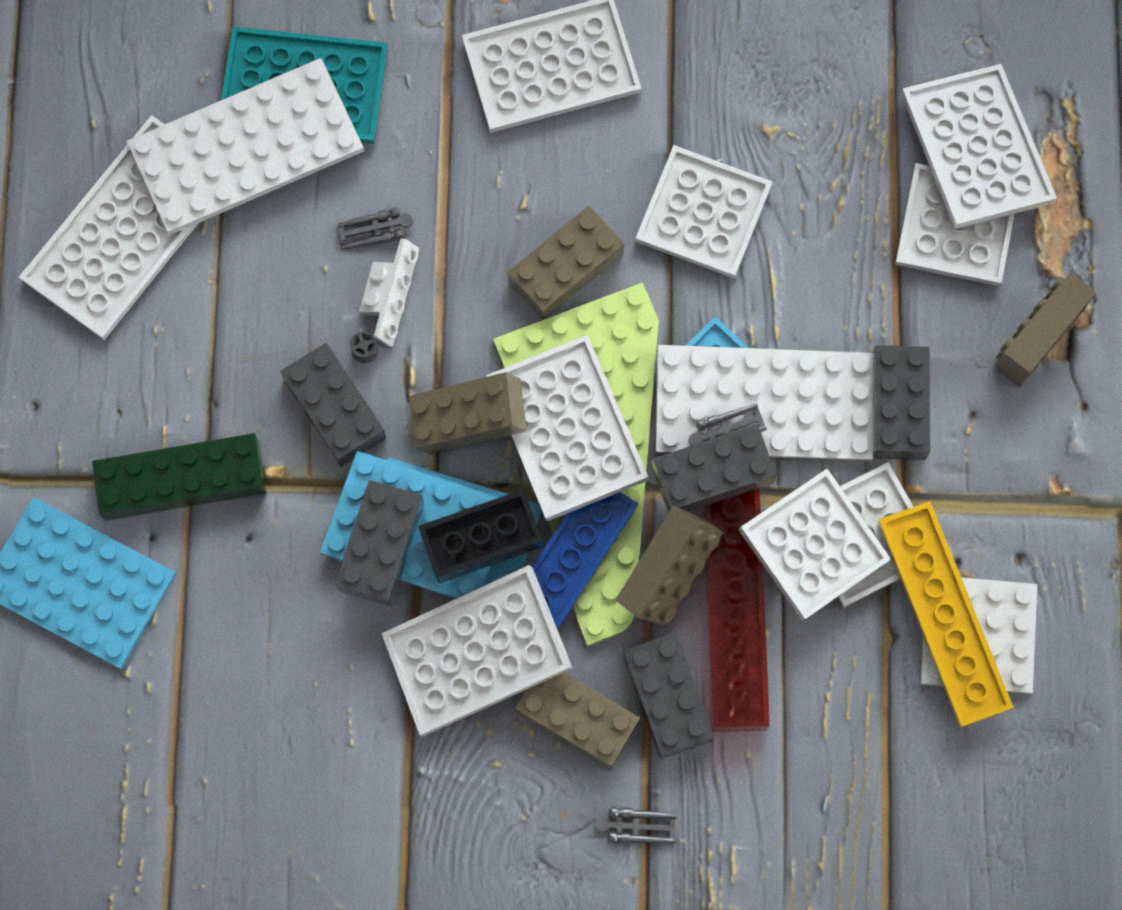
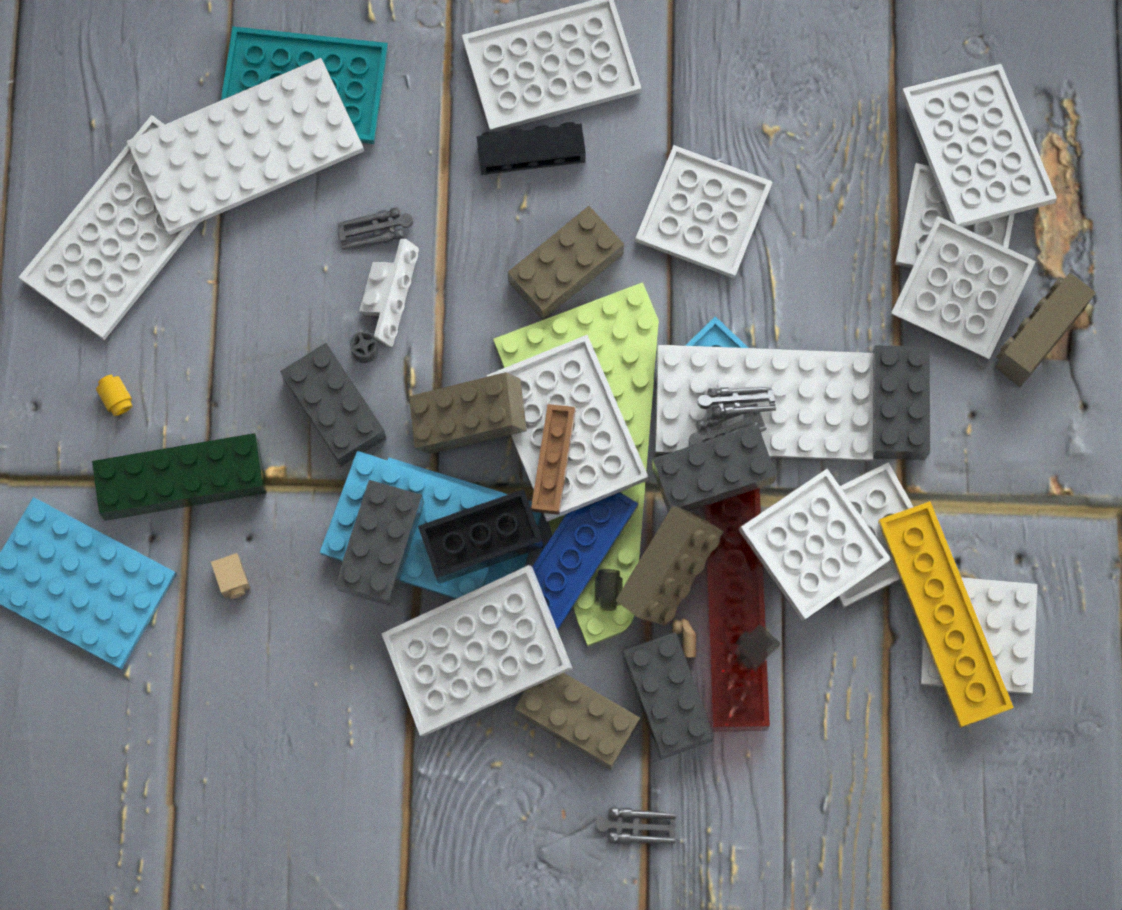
none -> yellow brick [96,374,133,417]
none -> tan brick [211,553,251,599]
none -> black brick [476,122,586,175]
none -> medium nougat plate [531,404,576,515]
none -> clear smoke brick [594,569,623,611]
none -> tan arm [672,618,696,657]
none -> flat silver piece [697,387,776,418]
none -> clear smoke brick [735,624,780,672]
none -> white plate [891,216,1036,360]

